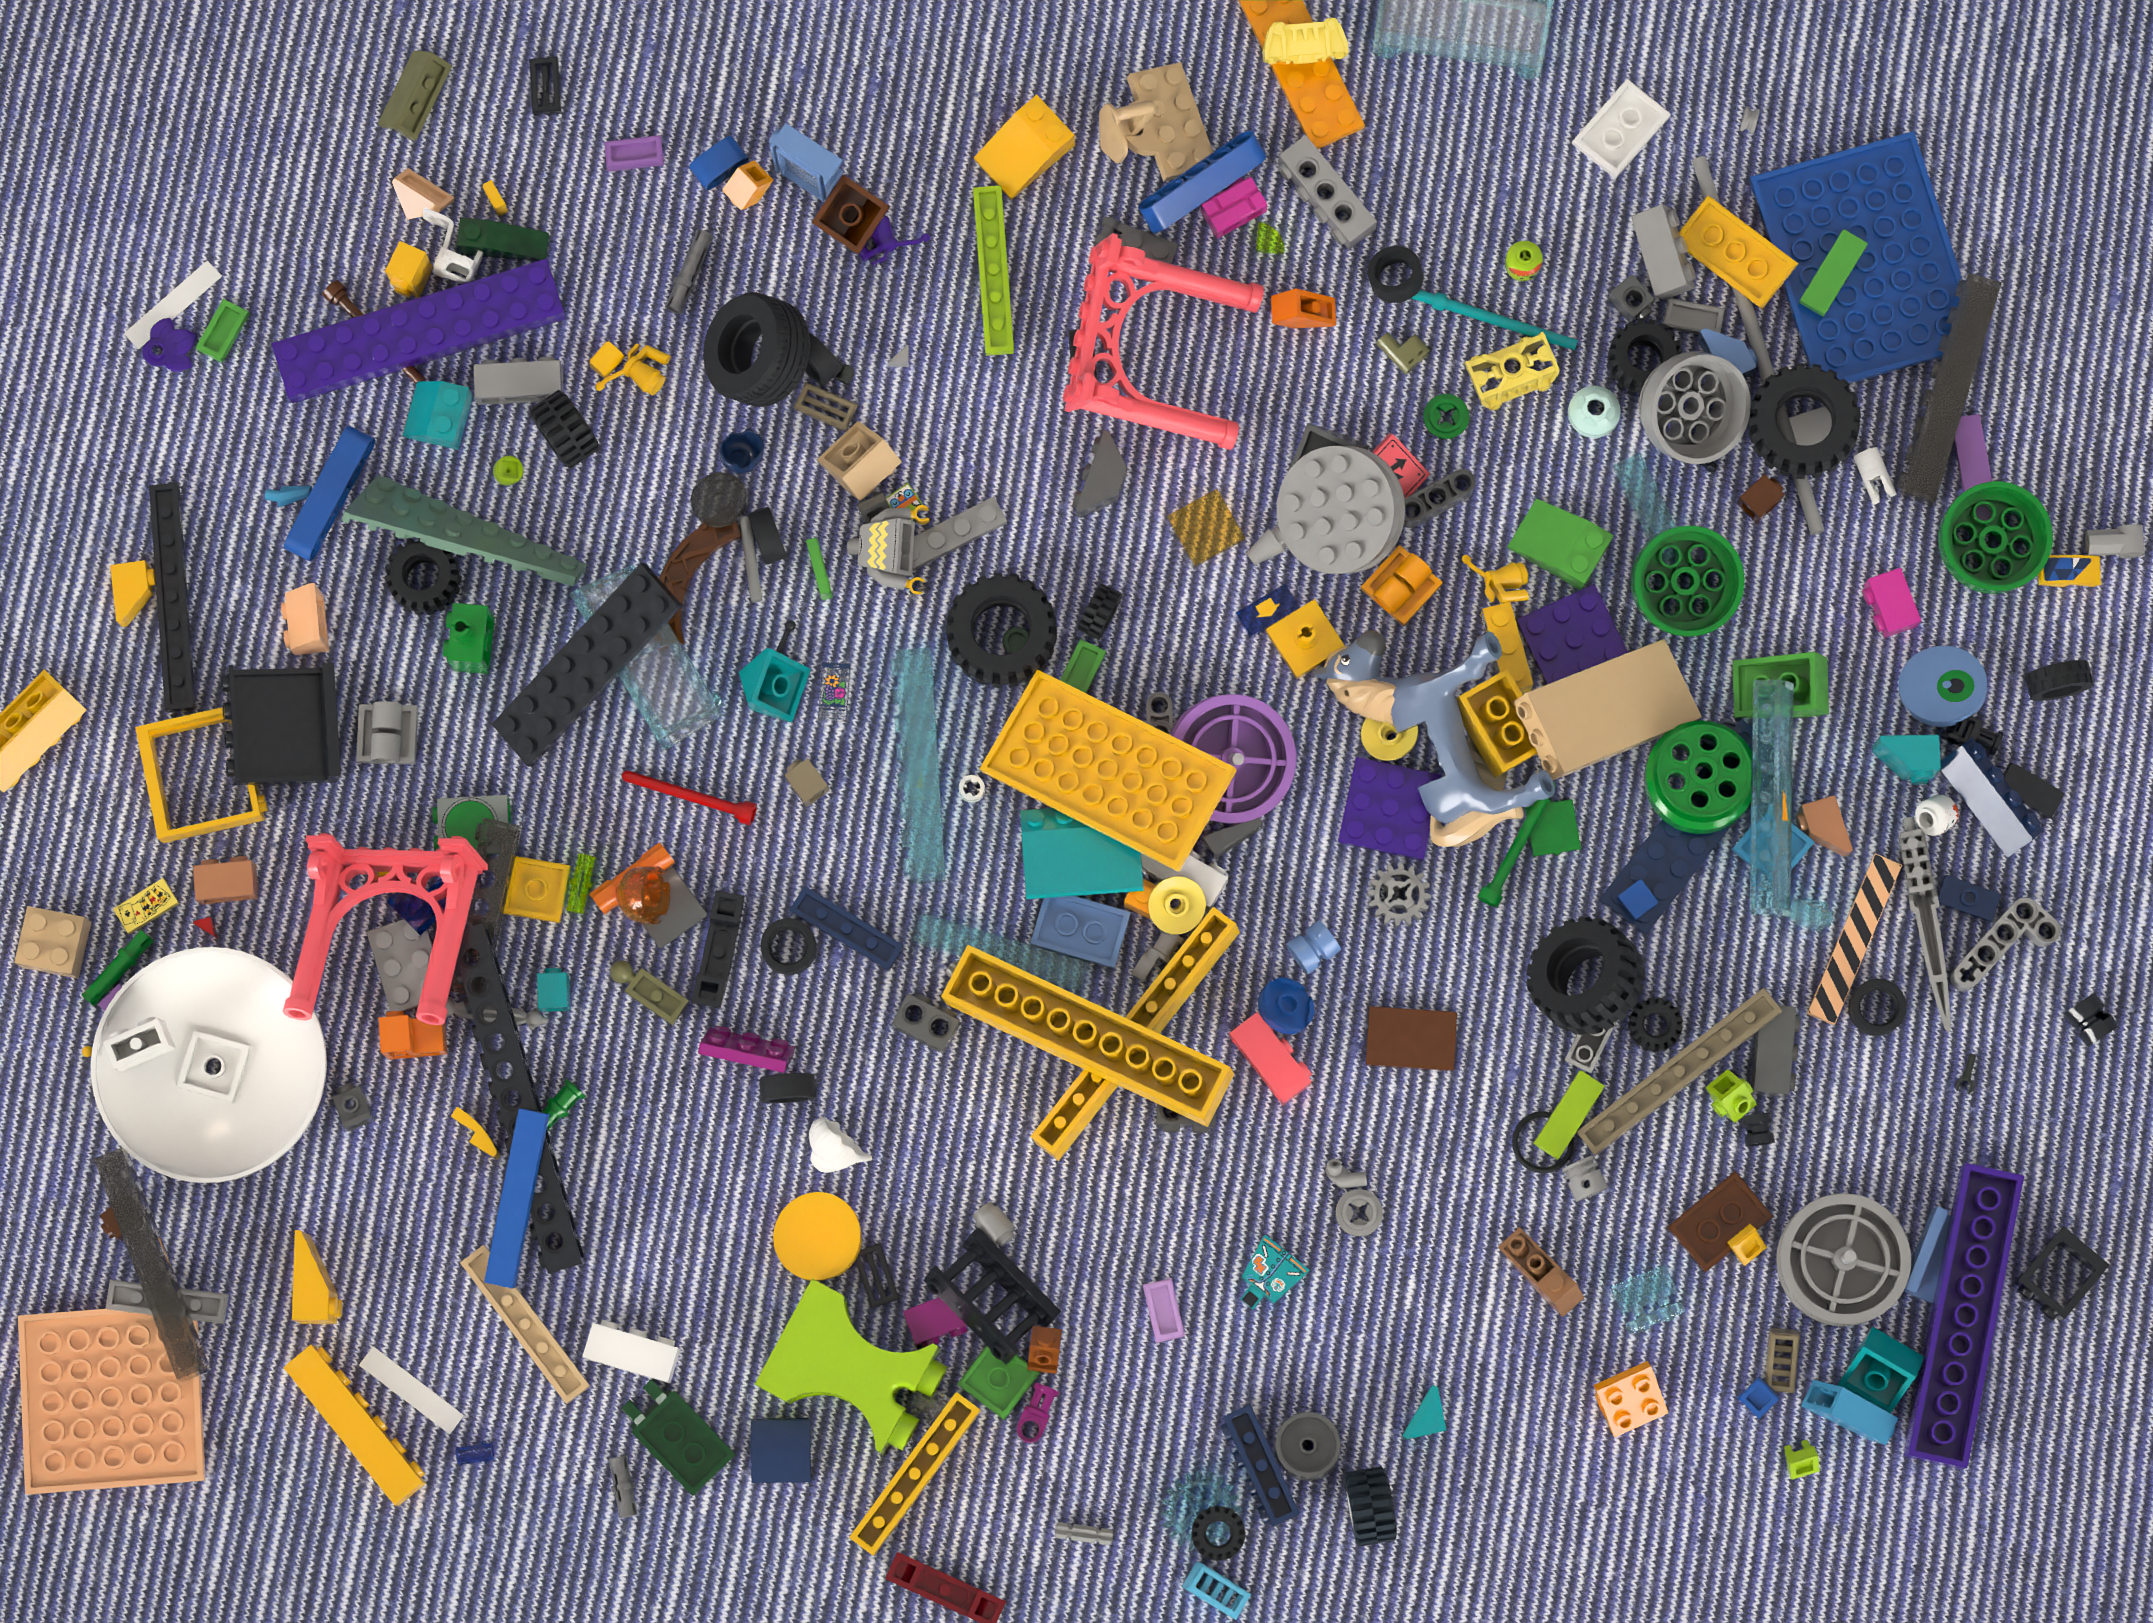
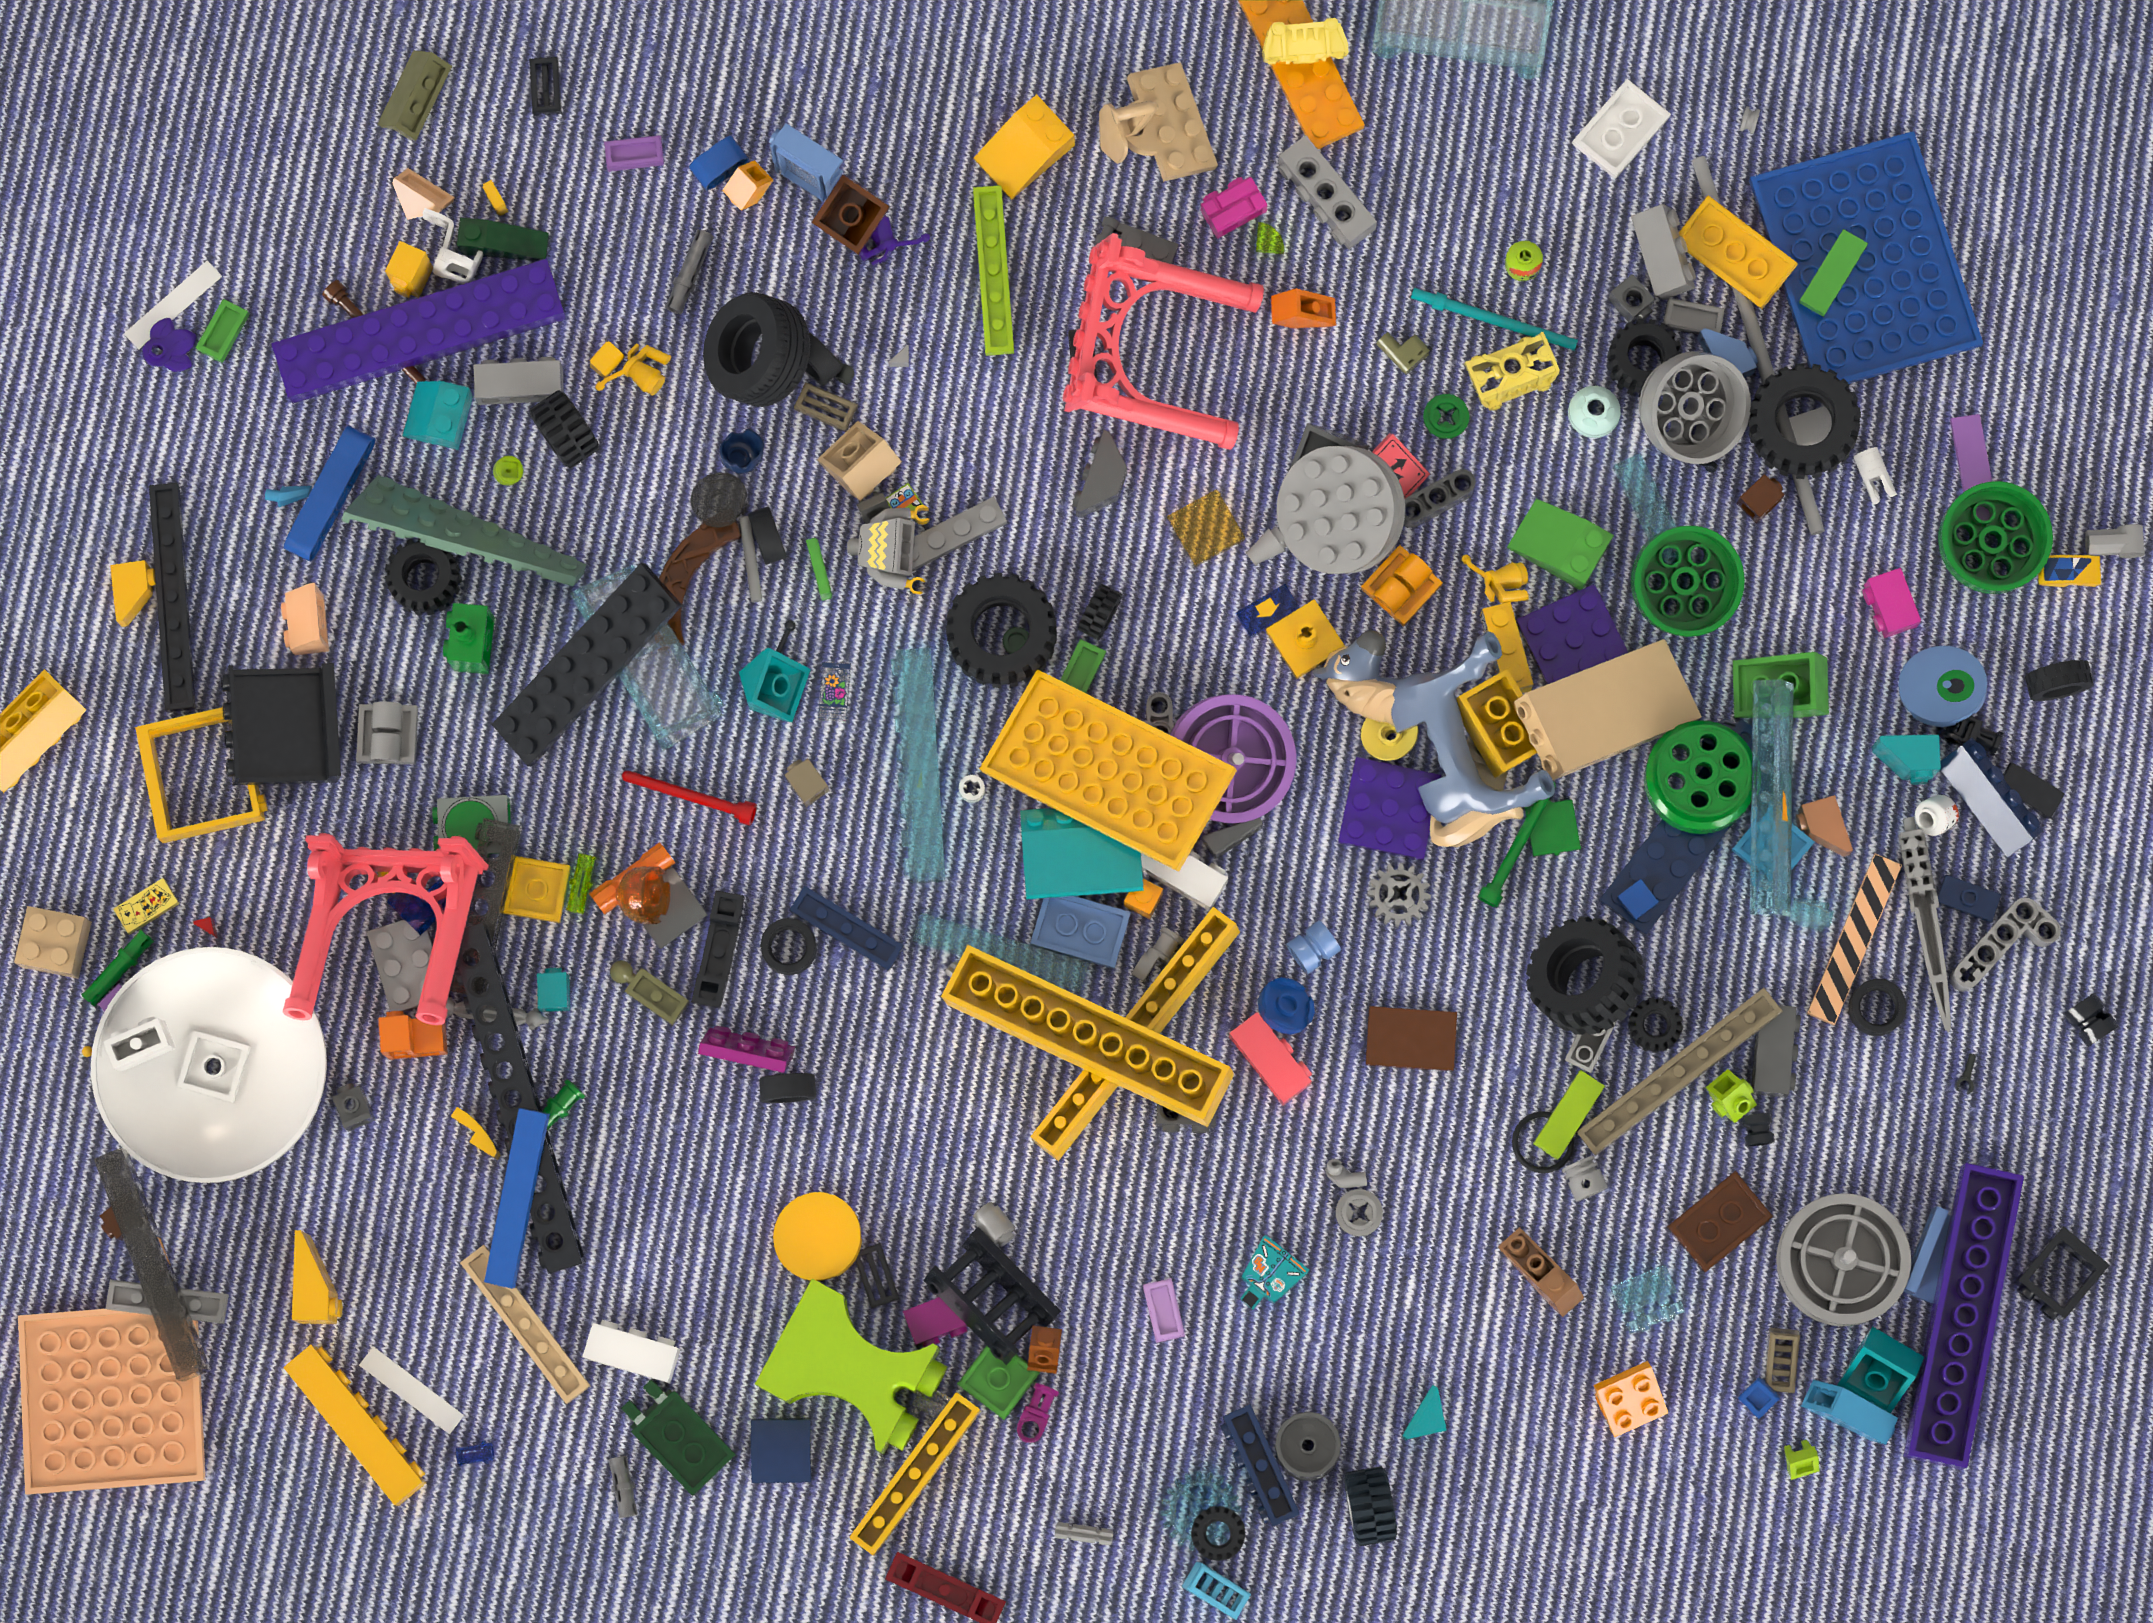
nougat brick [193,856,259,905] -> none
white hair [809,1117,872,1173] -> none
dark grey brick [891,993,961,1055] -> none
beam [1138,131,1266,233] -> none
light yellow dish [1148,876,1206,934] -> none
black tyre [1367,246,1424,303] -> none
yellow tile [1727,1224,1767,1266] -> none
clear smoke brick [1896,273,2002,506] -> none

